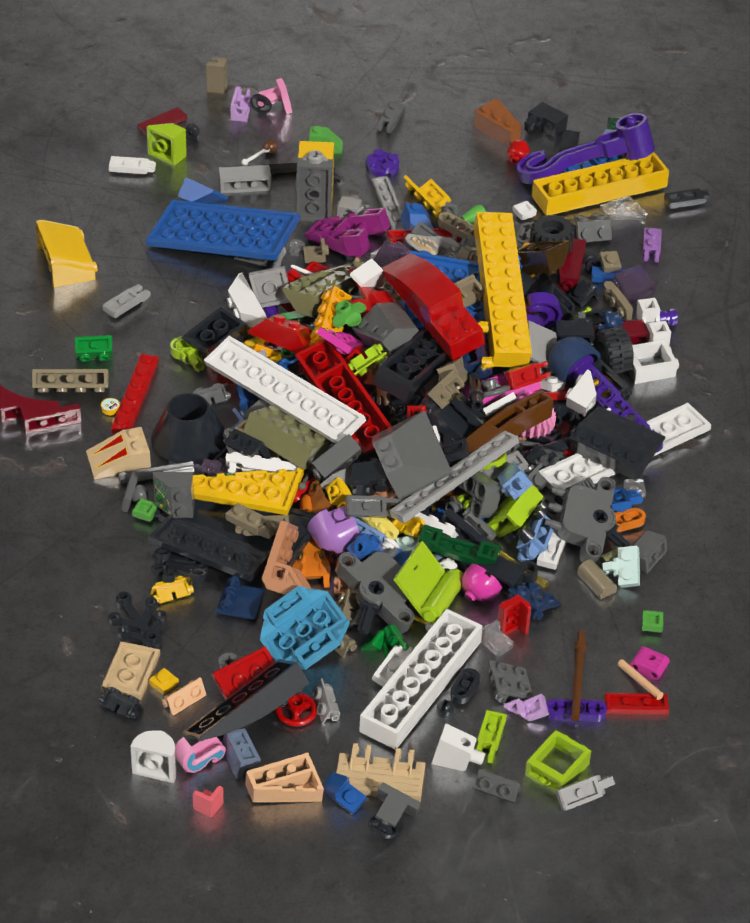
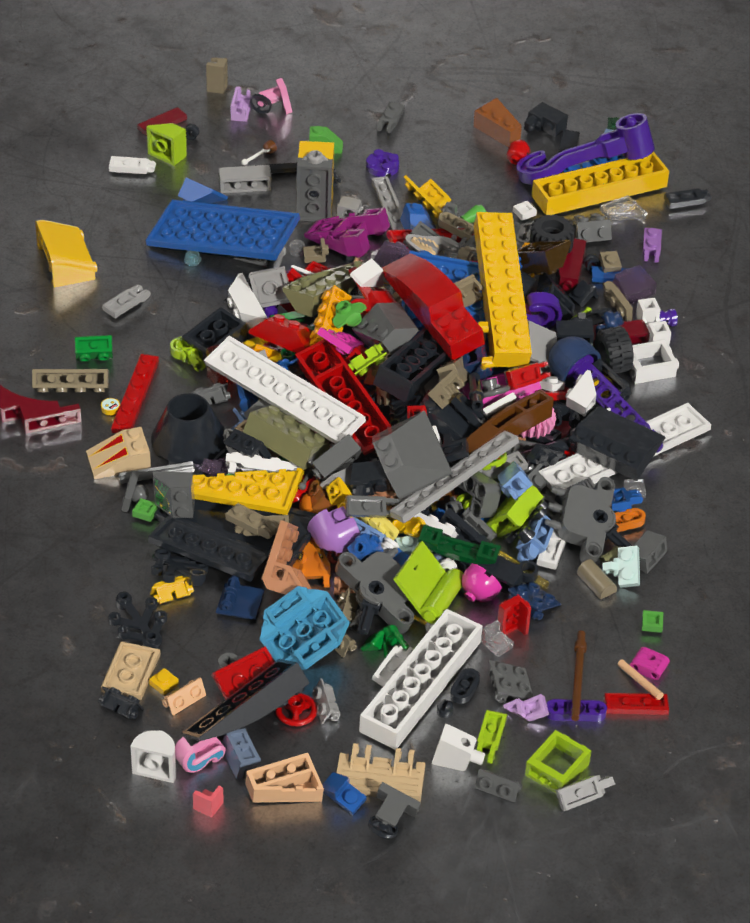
none -> clear light blue plate [184,251,201,266]

